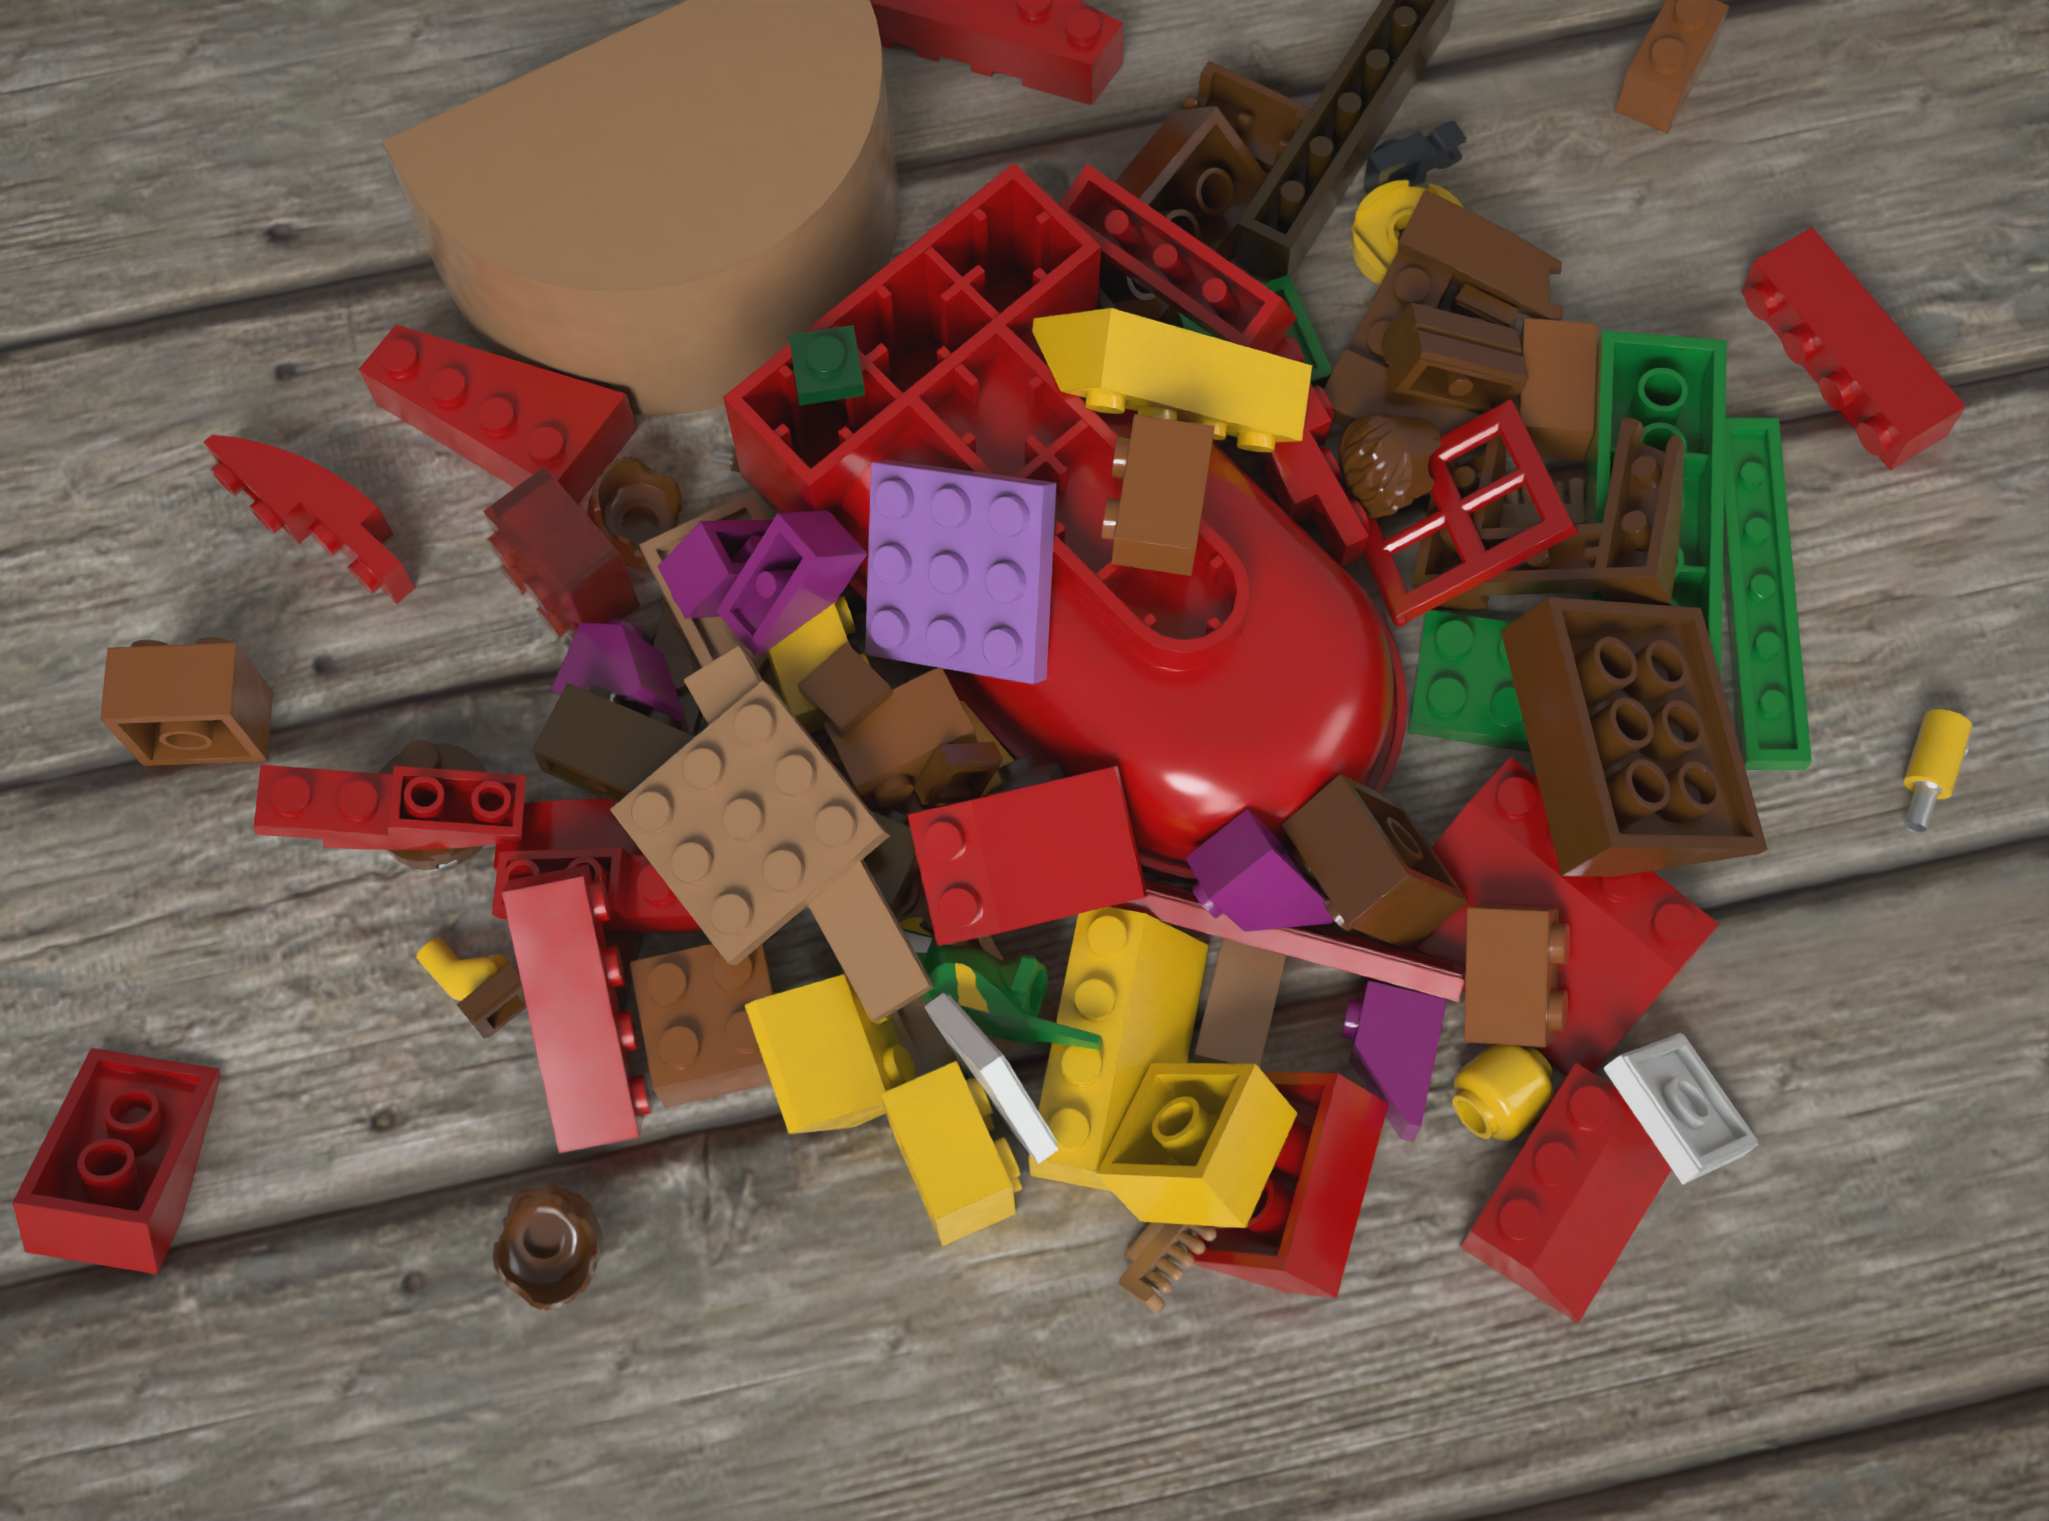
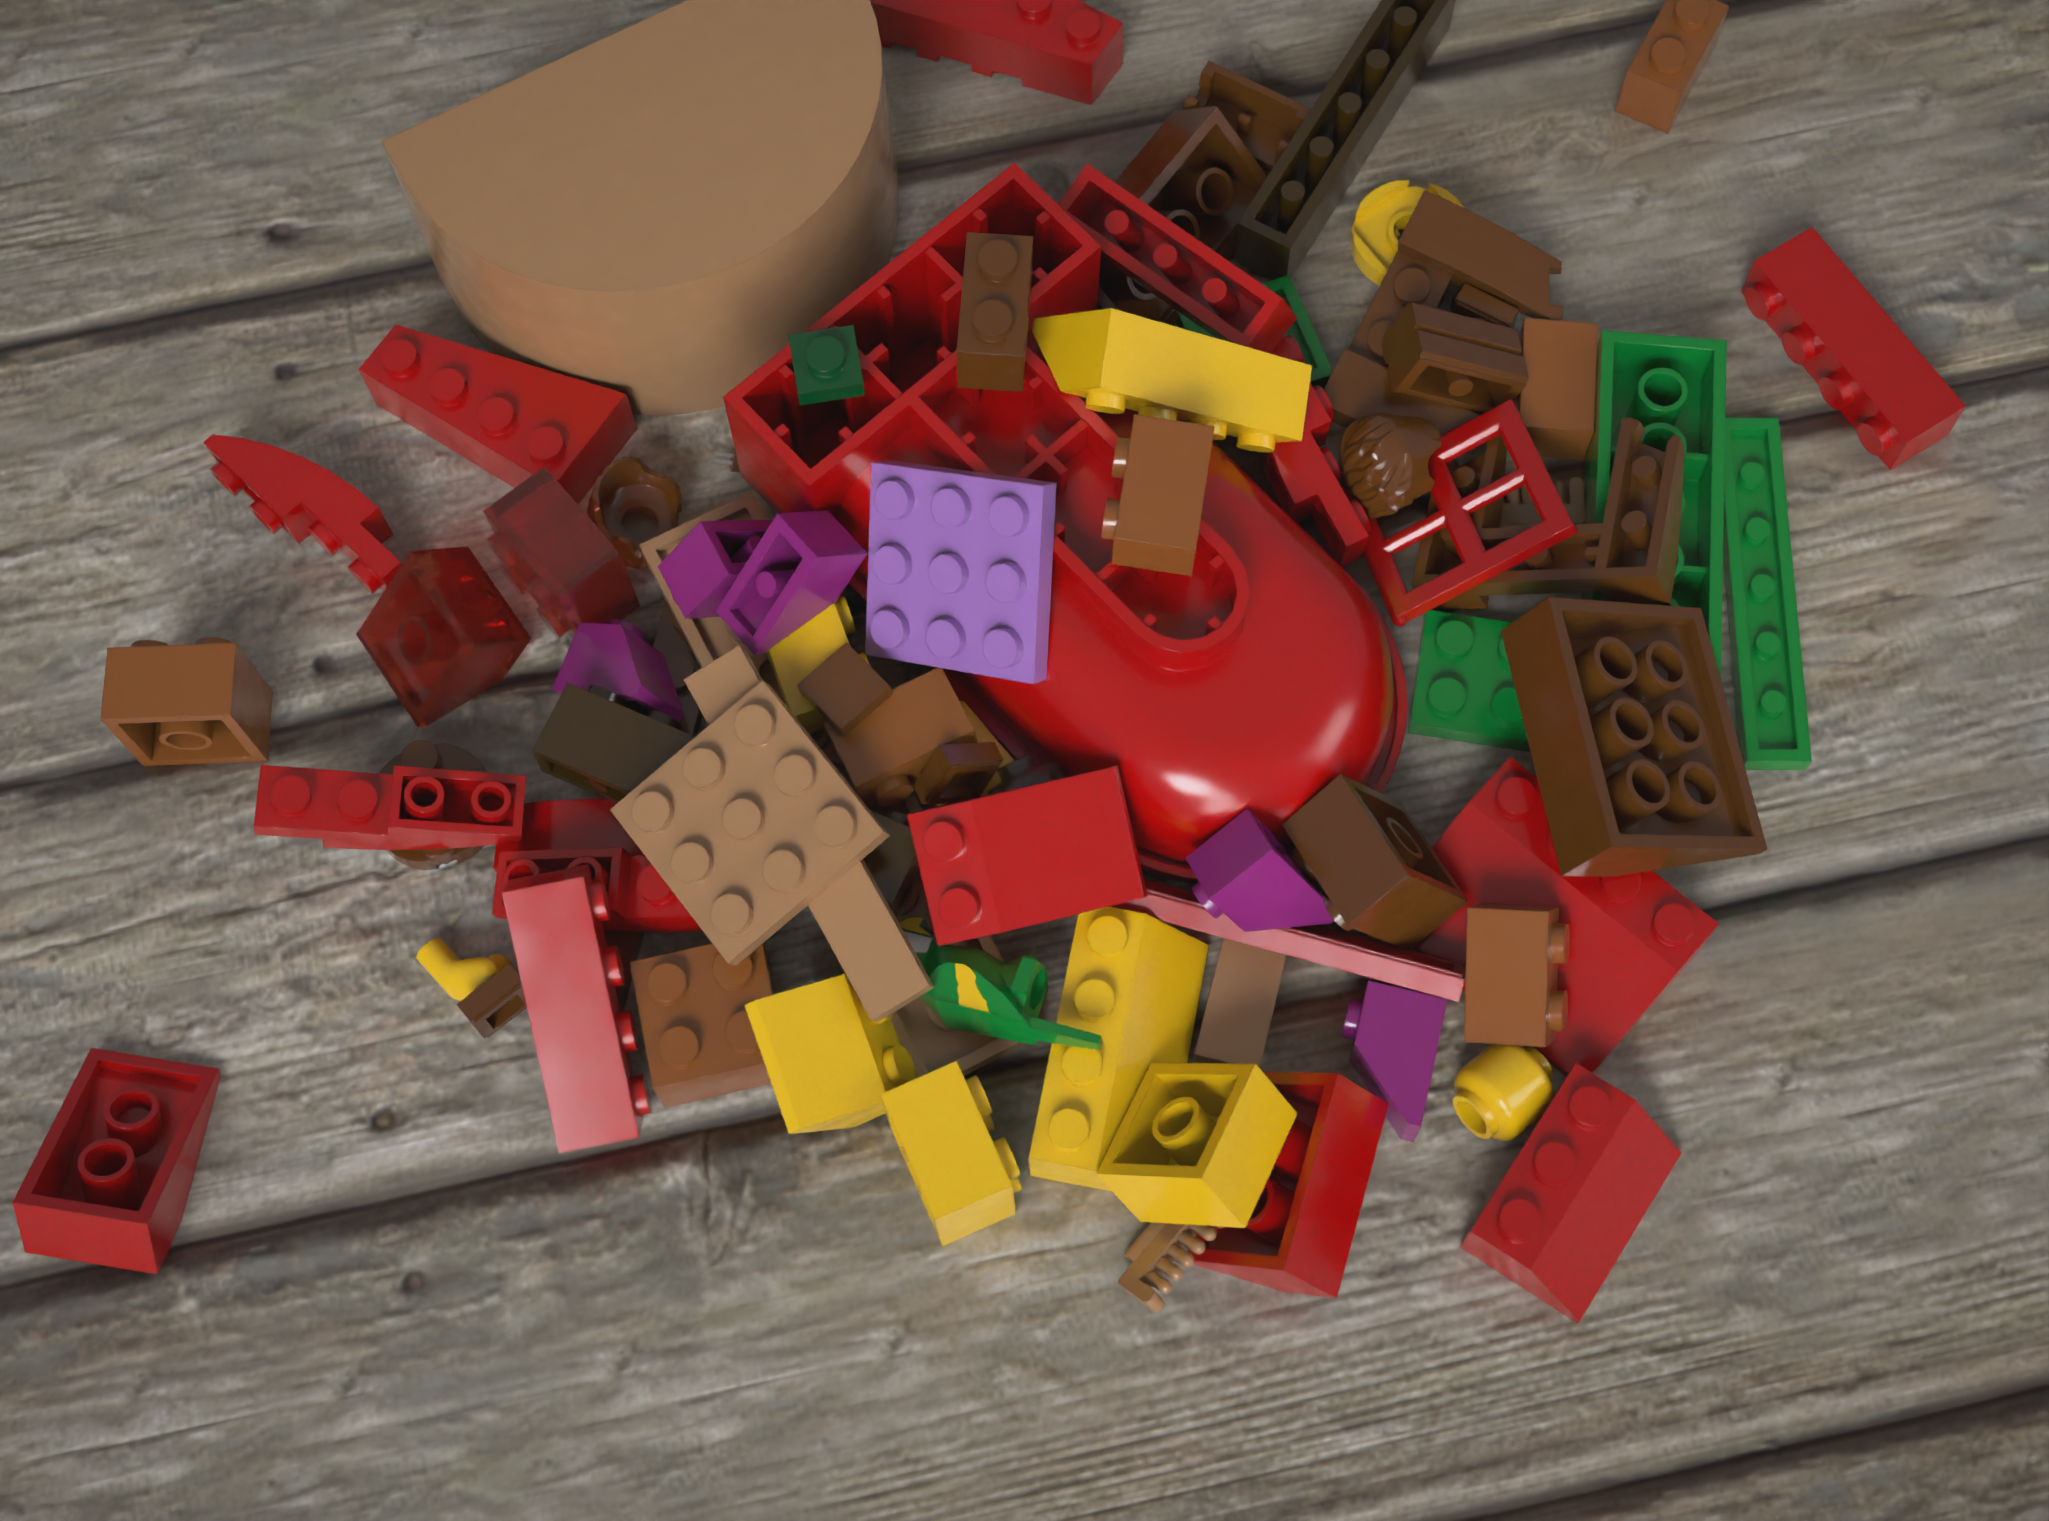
reddish brown hair [493,1186,602,1310] -> none
white tile [924,993,1058,1164] -> none
black plate [1363,121,1466,194] -> none
white tile [1603,1033,1759,1185] -> none
yellow piece [1903,709,1973,833] -> none
none -> clear red slope [356,546,532,728]
none -> reddish brown brick [957,232,1033,392]

